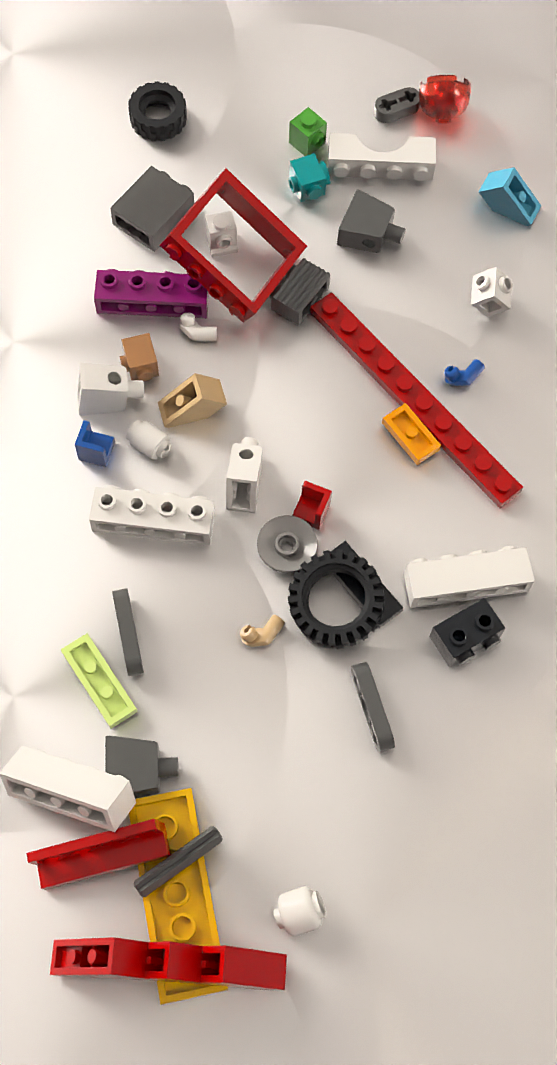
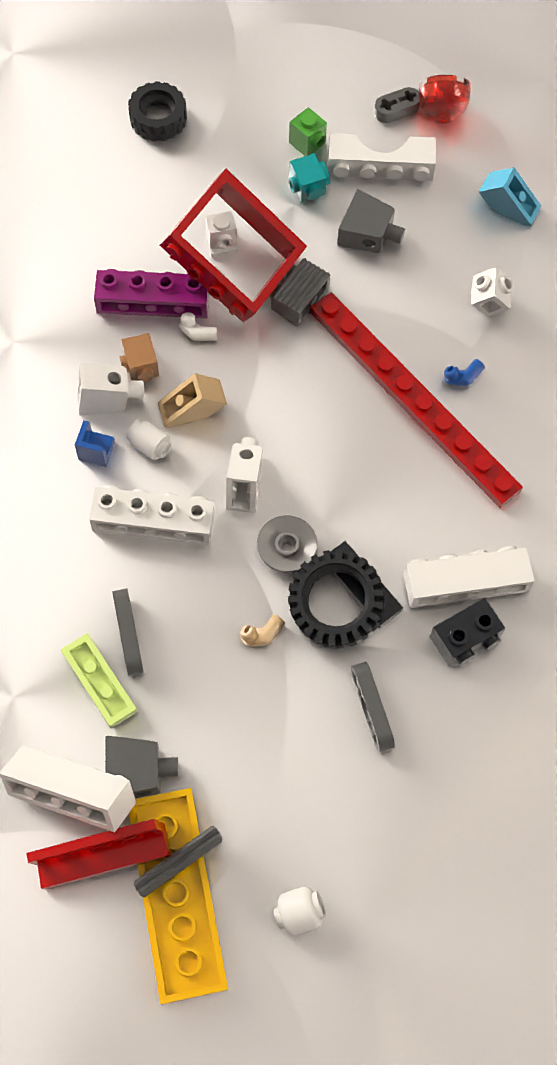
red arch [50,937,287,990] -> none
dark grey brick [110,165,194,252] -> none
red panel [292,481,332,530] -> none
light orange plate [382,403,441,465] -> none

